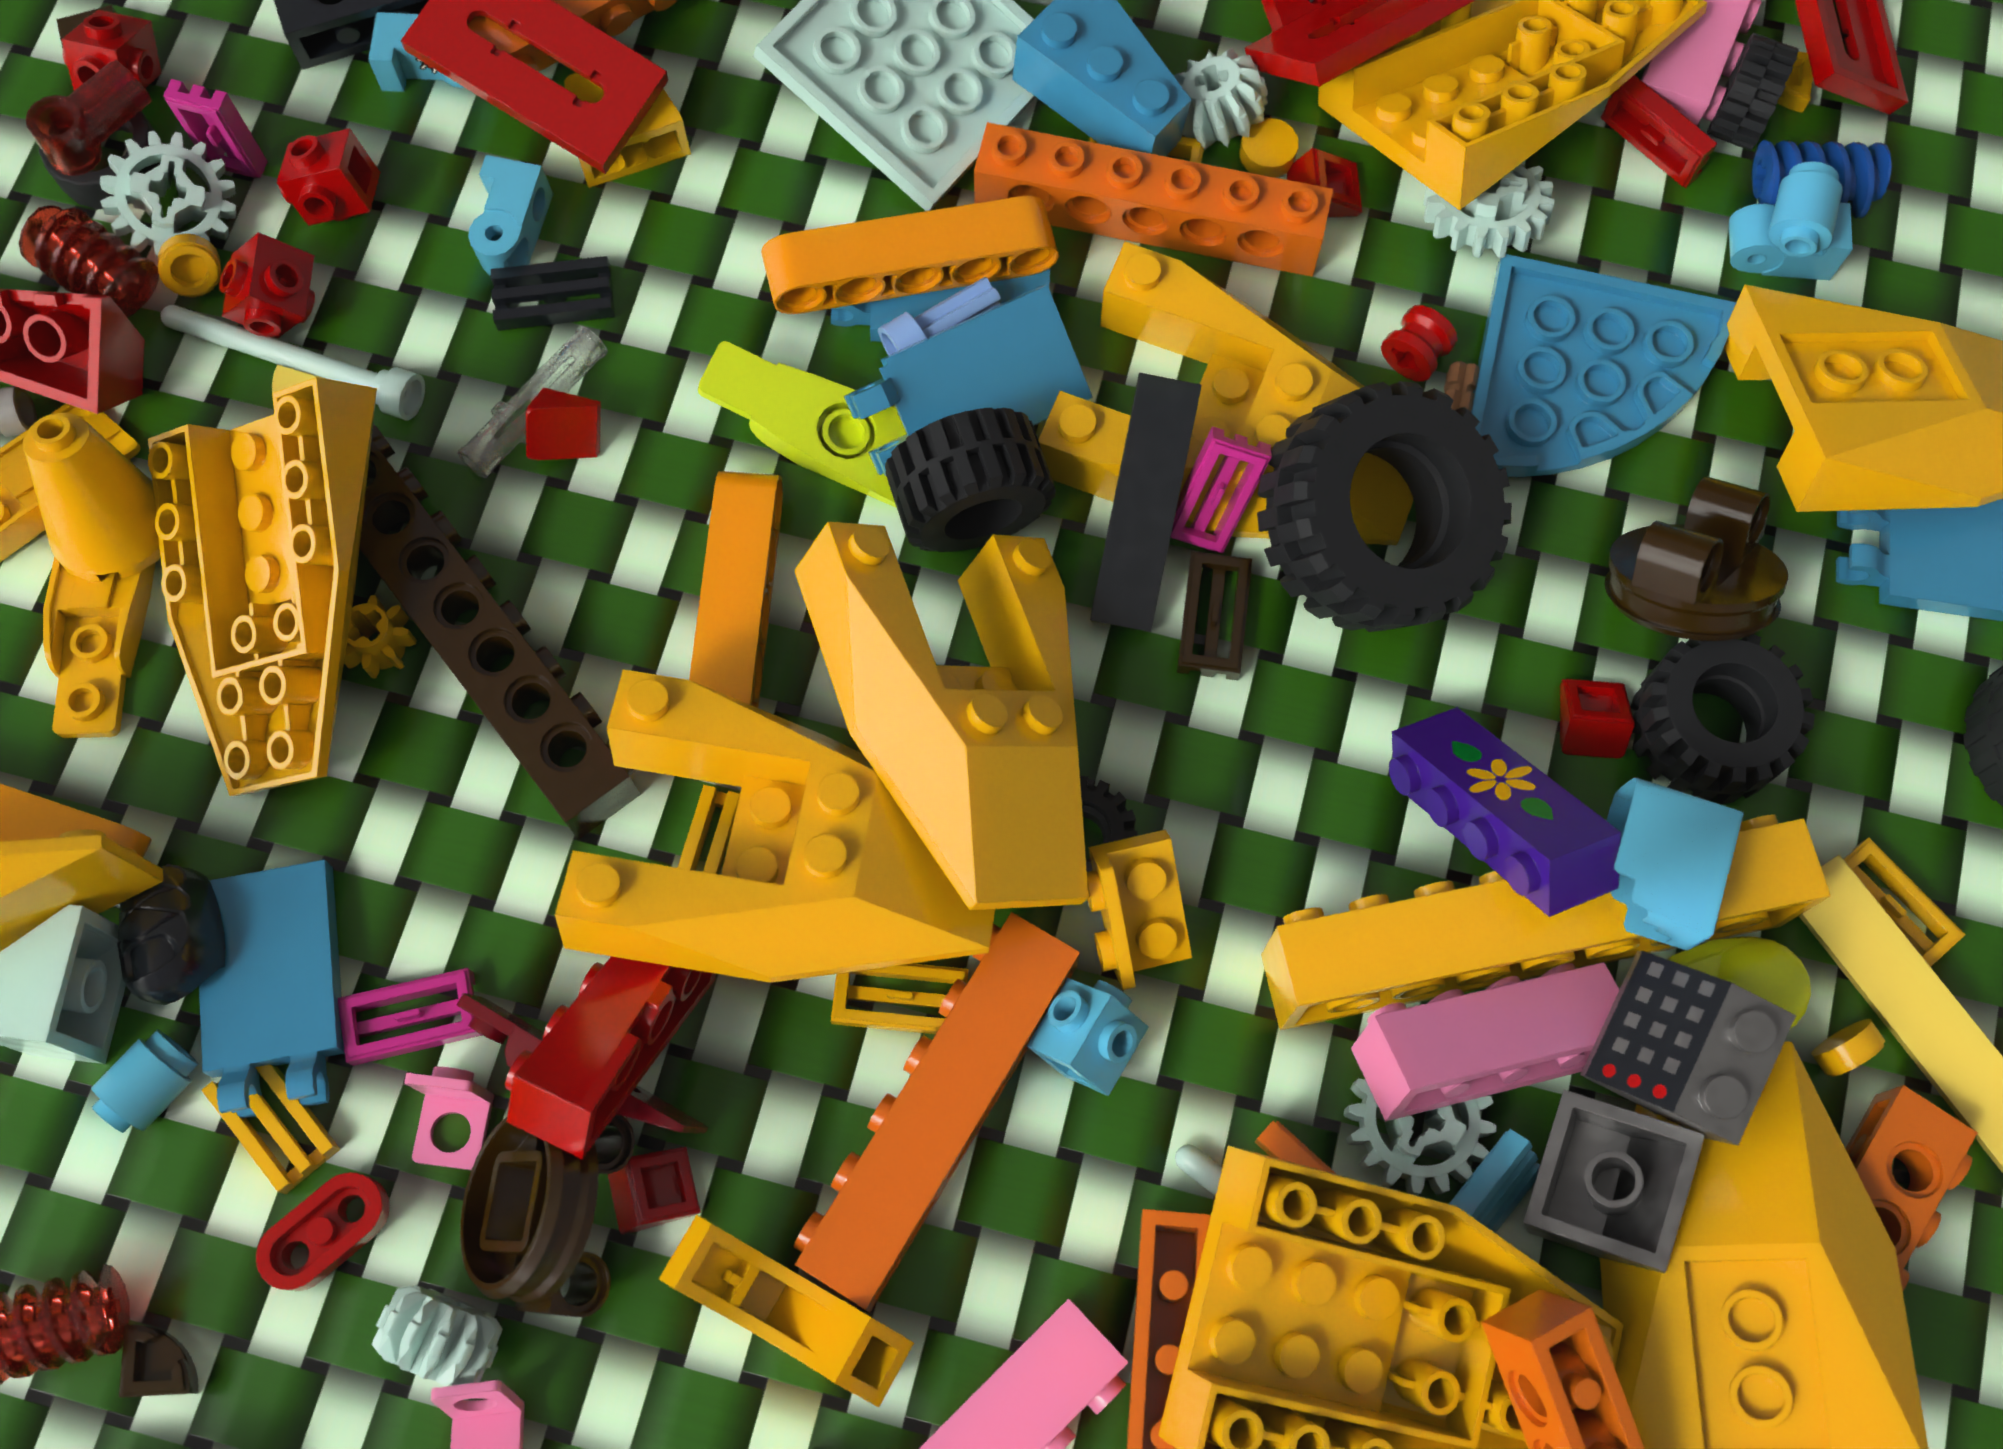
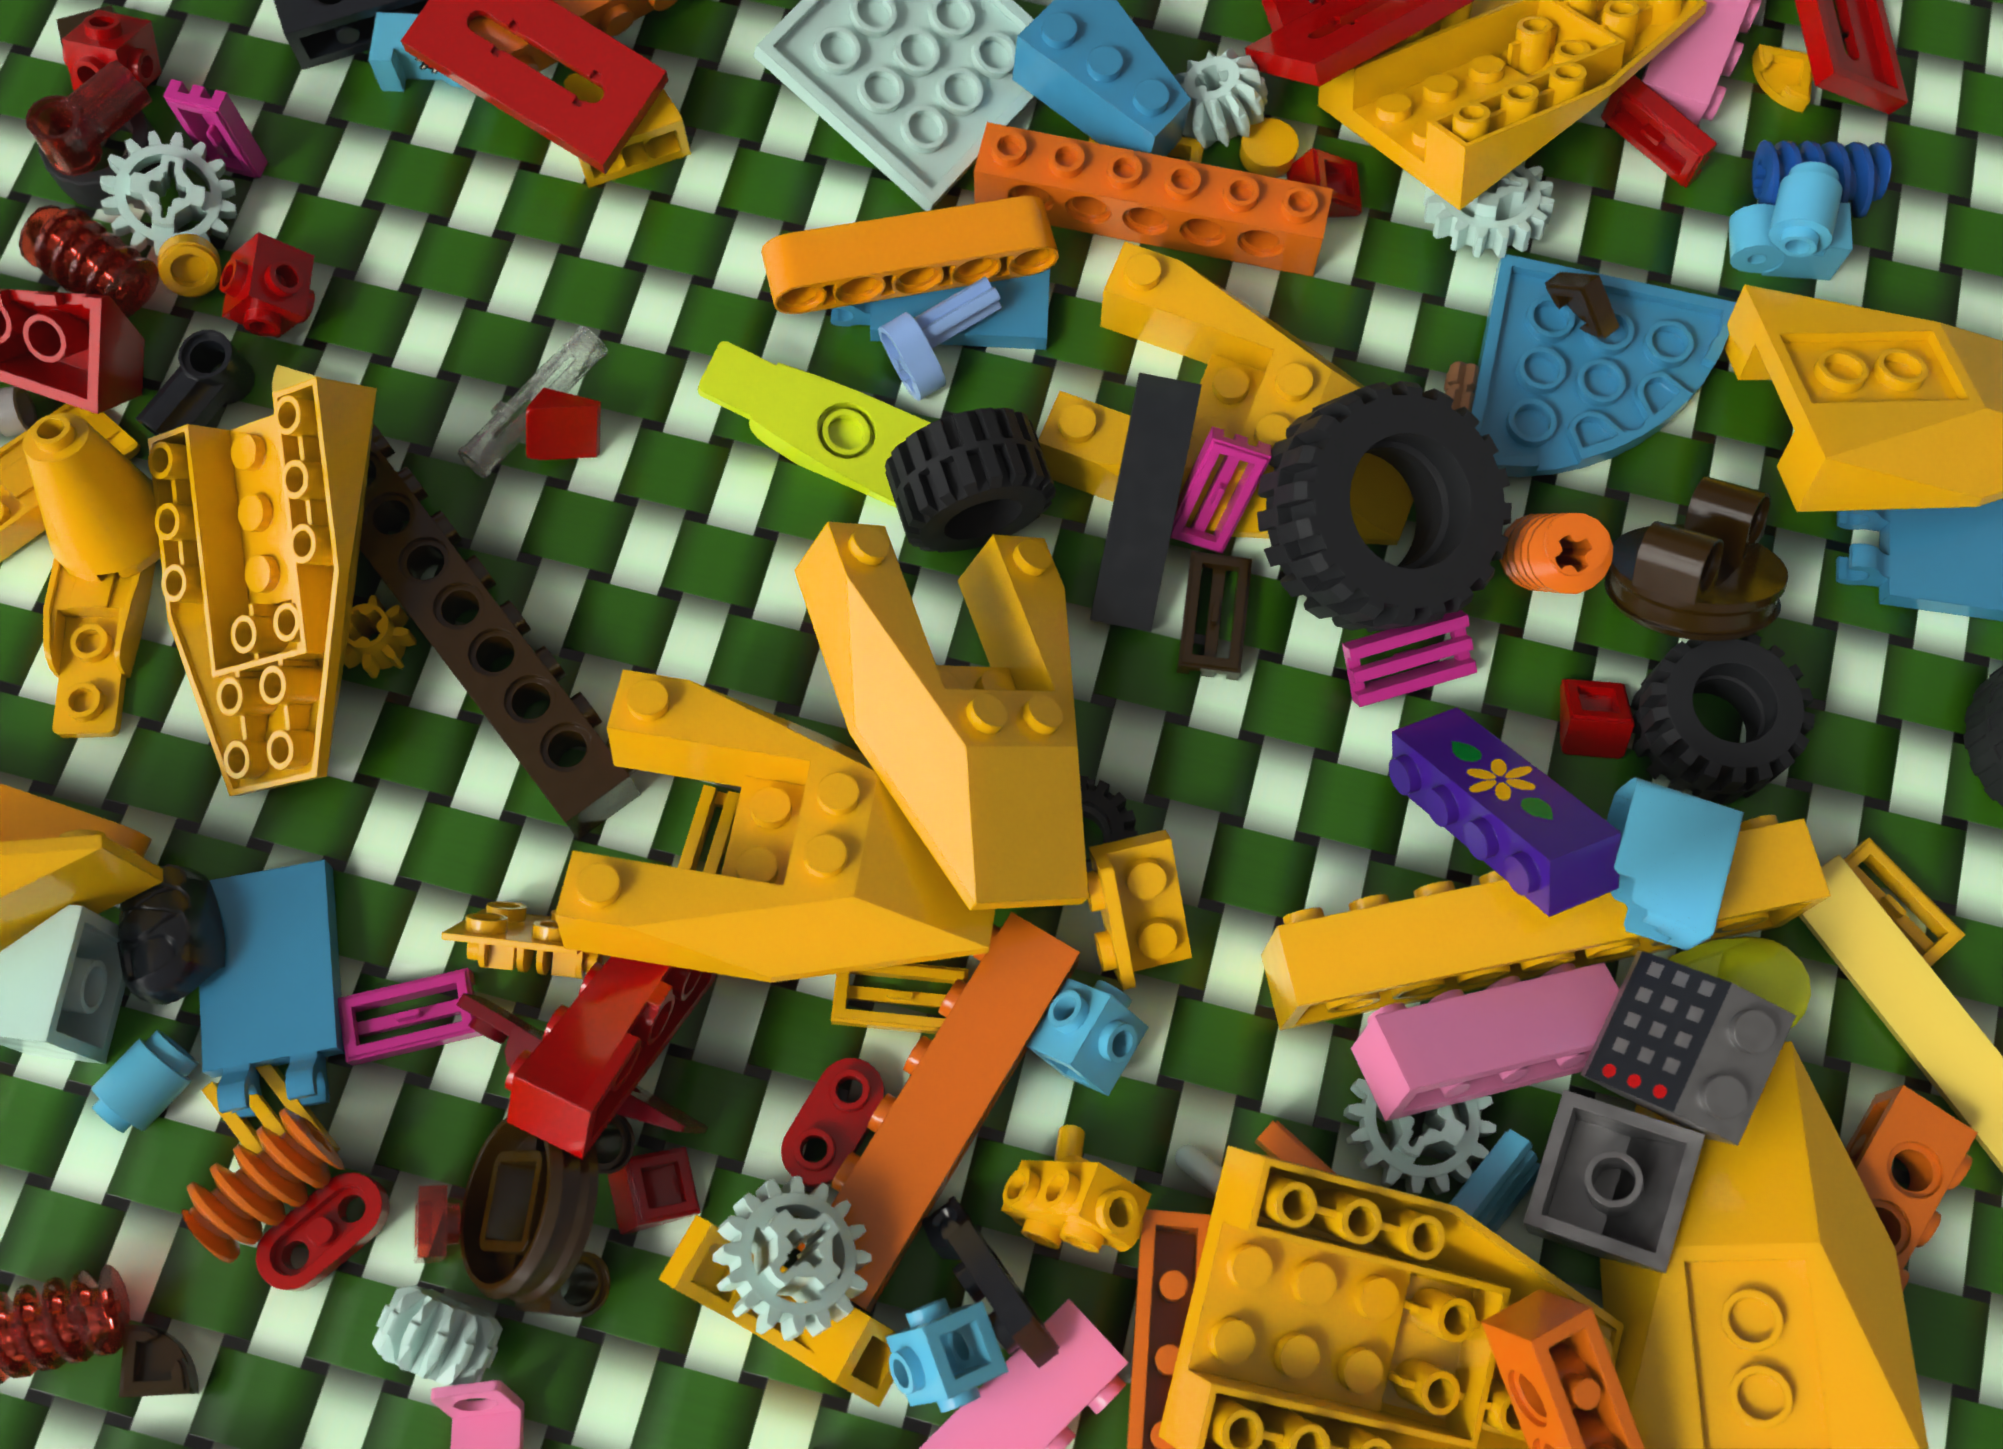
light aqua piece [161,305,425,420] -> none
red brick [276,128,380,226] -> none
bright pink bracket [404,1066,495,1170] -> none
medium azure leg [468,155,553,276] -> none
black tile [490,256,615,331] -> none
light orange beam [689,471,783,708] -> none
dark azure tile [844,285,1093,476] -> none
red wheel [1381,305,1458,382] -> none
black tyre [1707,33,1799,151] -> none
yellow tile [1811,1019,1885,1076] -> none
none -> black piece [135,330,255,436]
none -> orange piece [181,1107,345,1263]
none -> clear red plate [414,1185,460,1264]
none -> yellow hinge [441,901,603,979]
none -> light aqua gear [713,1176,872,1341]
none -> red plate [781,1058,885,1188]
none -> medium azure brick [886,1298,1009,1413]
none -> black hinge [921,1196,1060,1368]
none -> yellow brick [1000,1125,1152,1253]
none -> dark pink tile [1342,610,1477,707]
none -> orange piece [1499,513,1613,594]
none -> dark brown tile [1545,272,1619,339]

